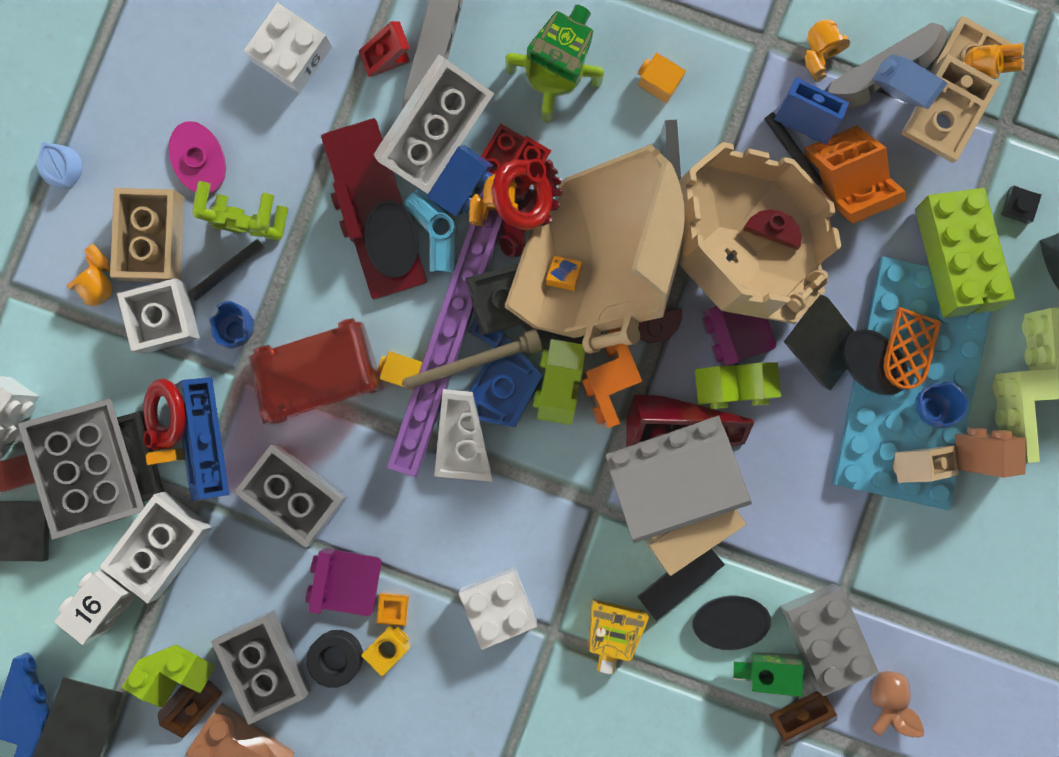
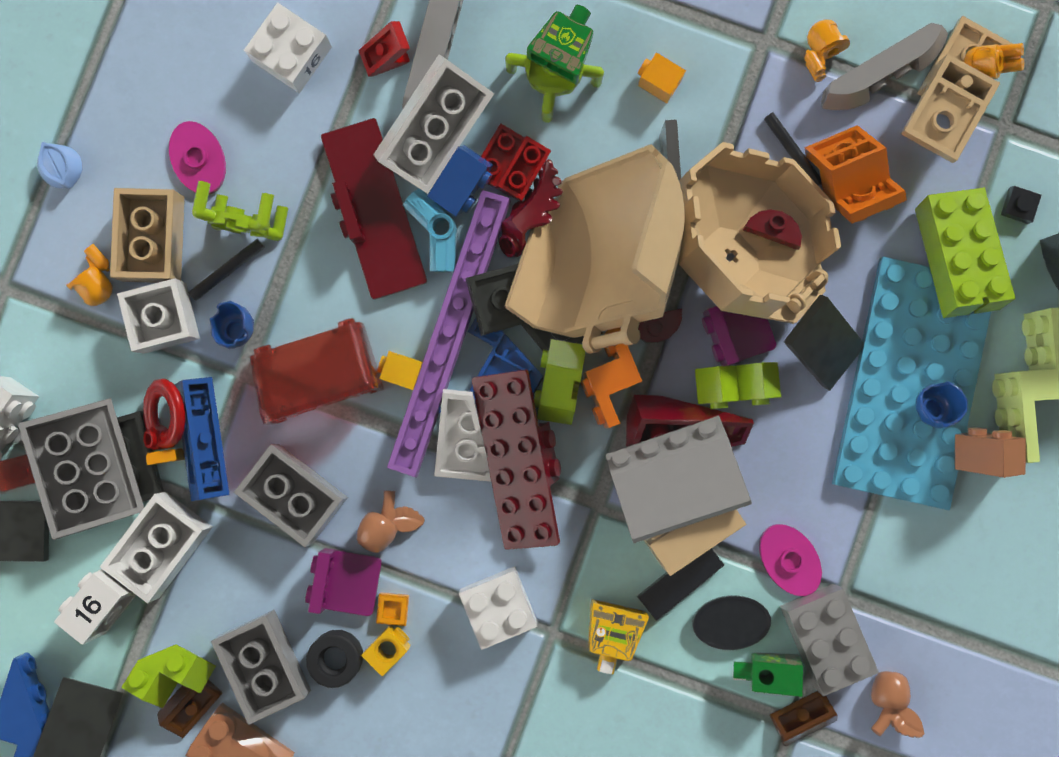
black piece [364,200,419,278] -> none
dark tan piece [402,329,542,389] -> none
light orange piece [469,174,518,226] -> none
red piece [492,159,553,230] -> none
light orange tile [546,256,583,291] -> none
blue brick [774,77,849,145] -> none
black piece [842,329,908,395] -> none
medium blue slope [873,54,947,109] -> none
orange window [883,307,941,389] -> none
tan slope [893,446,959,483] -> none
none -> nougat piece [356,491,425,553]
none -> bracket [472,369,561,550]
none -> dark pink piece [759,524,822,596]

